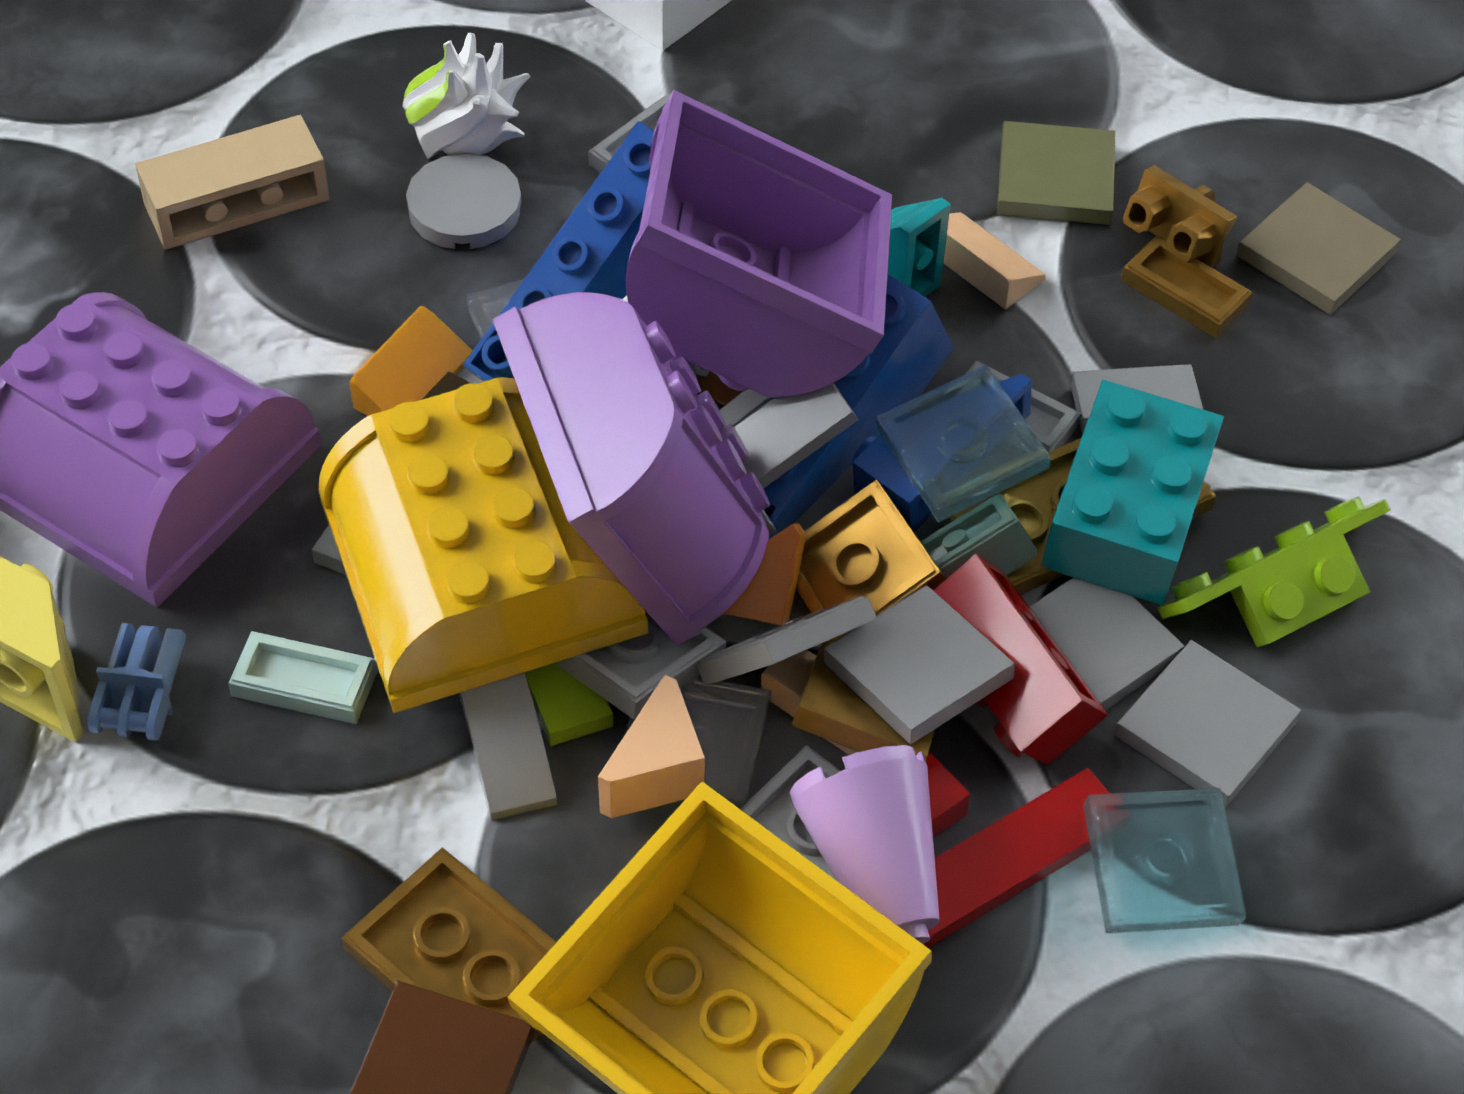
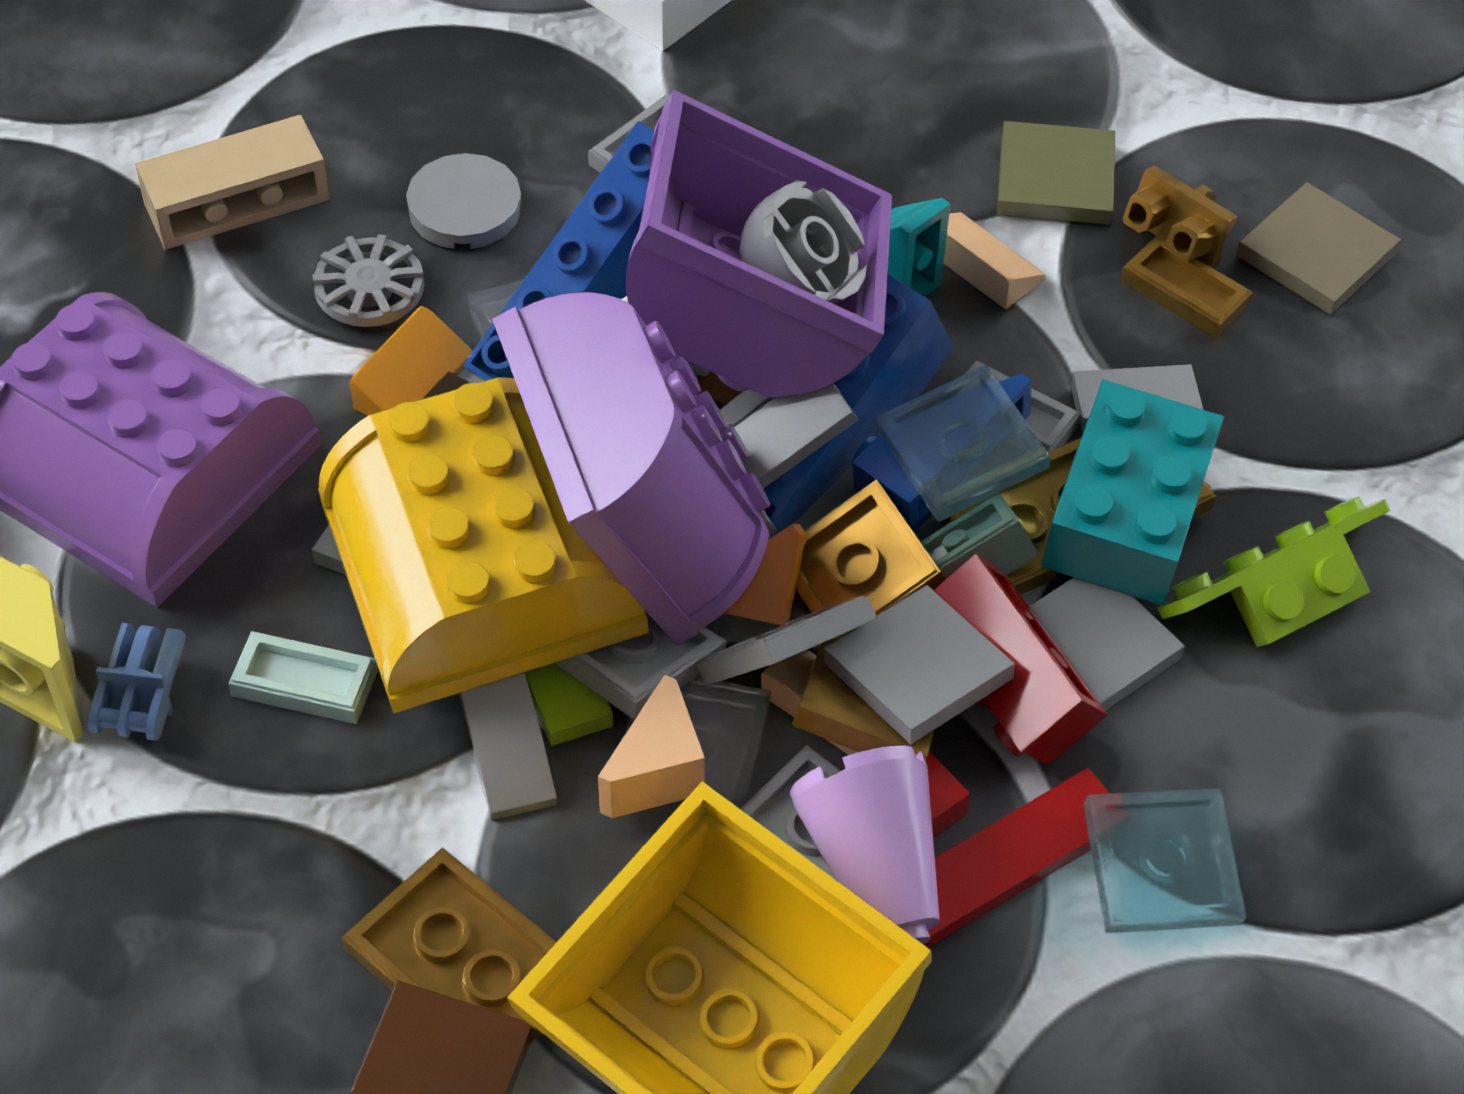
white hair [402,33,530,159] -> none
light grey tile [1114,640,1301,809] -> none
none -> light grey wheel [312,234,424,327]
none -> light grey cylinder [739,181,867,304]

